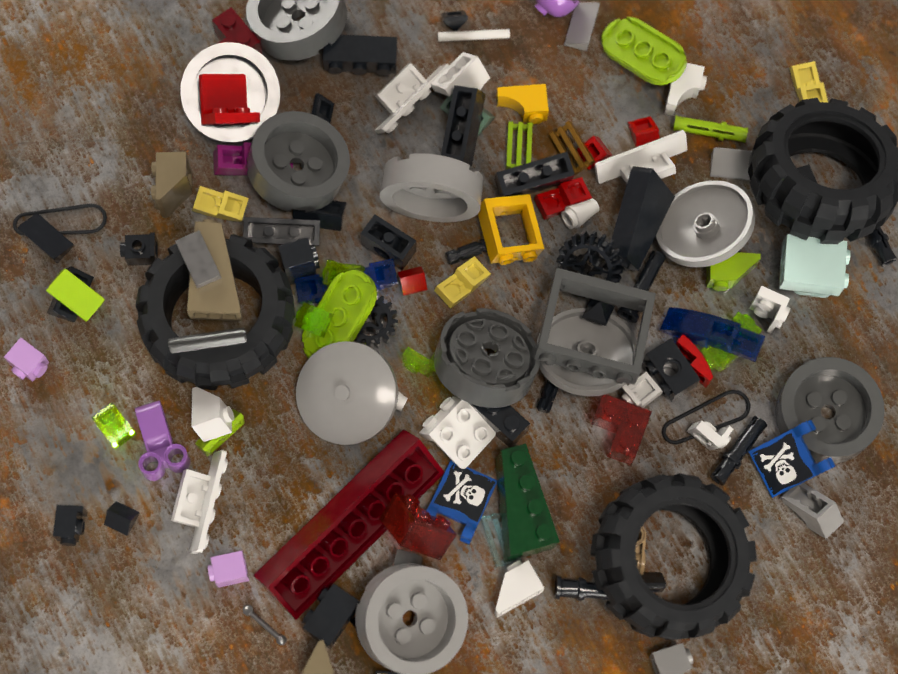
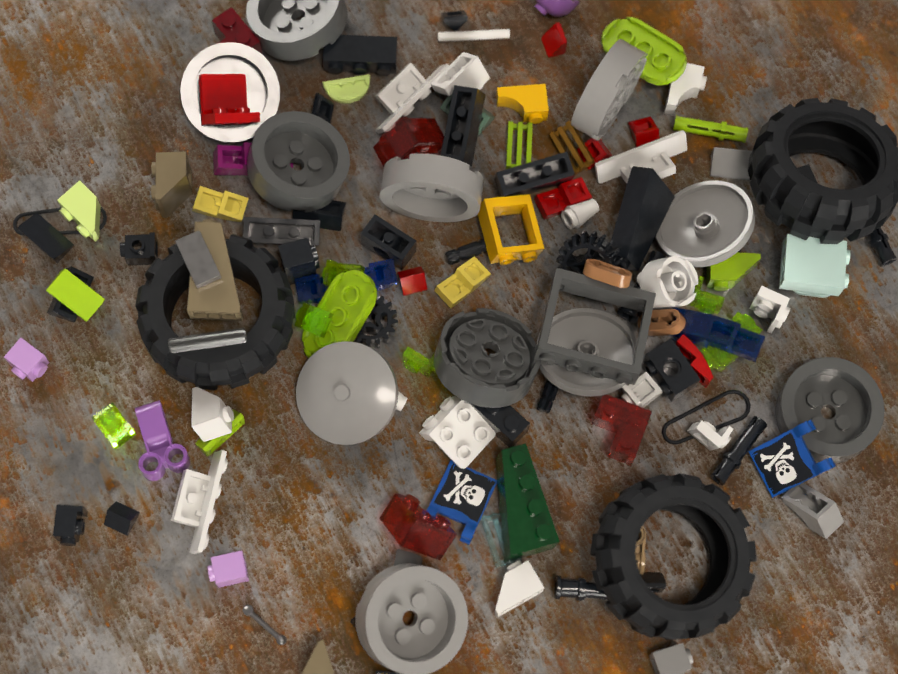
dark red slope [253,429,445,620] -> none
black brick [302,583,360,649] -> none
light grey slope [564,2,600,51] -> none
black slope [582,299,615,326] -> none
light yellow slope [790,61,828,103] -> none
none -> yellowish green slope [57,180,101,242]
none -> yellowish green tile [322,74,370,103]
none -> clear red brick [373,117,444,167]
none -> red slope [541,22,567,58]
none -> light grey brick [571,39,648,141]
none -> medium nougat beam [583,259,632,288]
none -> white brick [637,256,698,310]
none -> medium nougat beam [638,309,686,336]
none -> clear neon green bracket [689,276,725,315]

